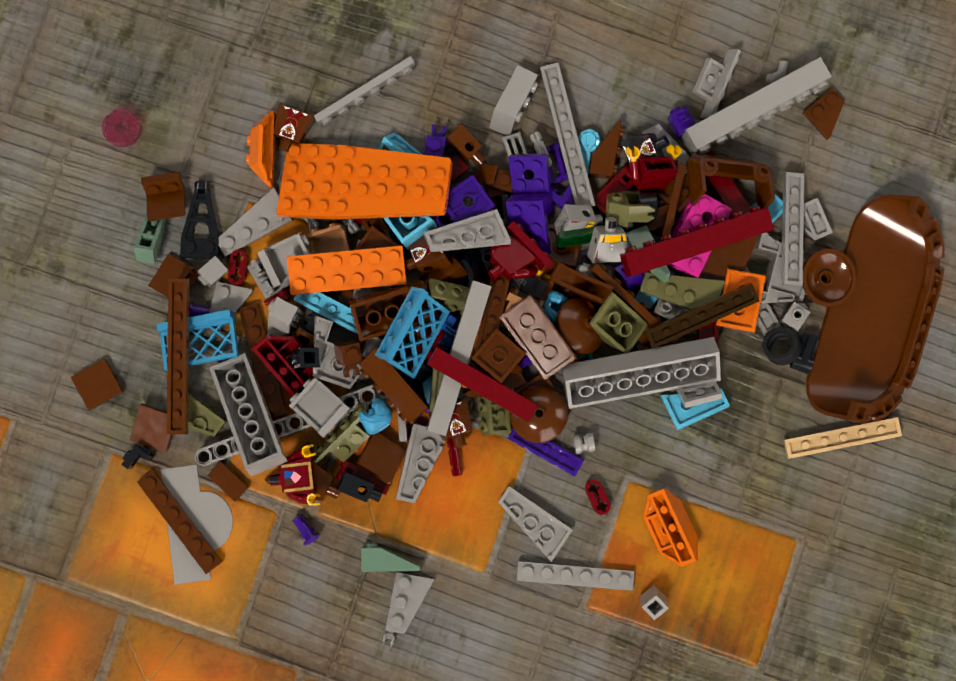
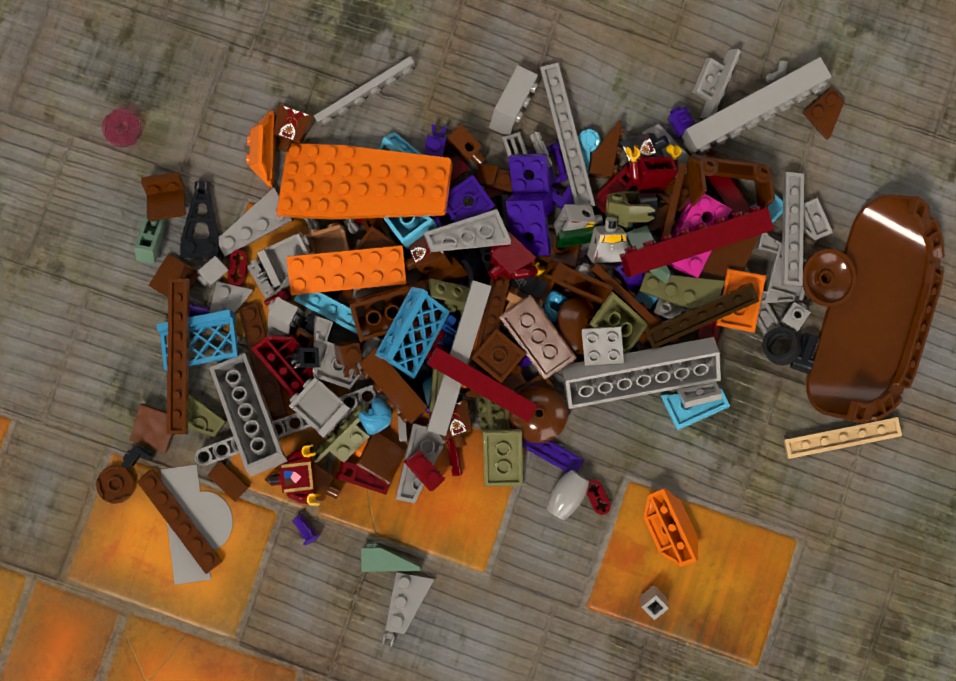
reddish brown tile [71,359,124,411] -> none
black torso [337,469,383,502] -> none
light grey wing [498,486,573,562] -> none
dark red plate [506,221,553,272] -> none
light grey plate [517,561,634,591] -> none
light grey wheel [573,433,595,454] -> none
none -> reddish brown tile [96,465,136,504]
none -> dark red brick [404,450,445,491]
none -> olive tile [483,429,523,486]
none -> light grey piece [546,469,589,520]
none -> light grey hinge [582,326,624,366]

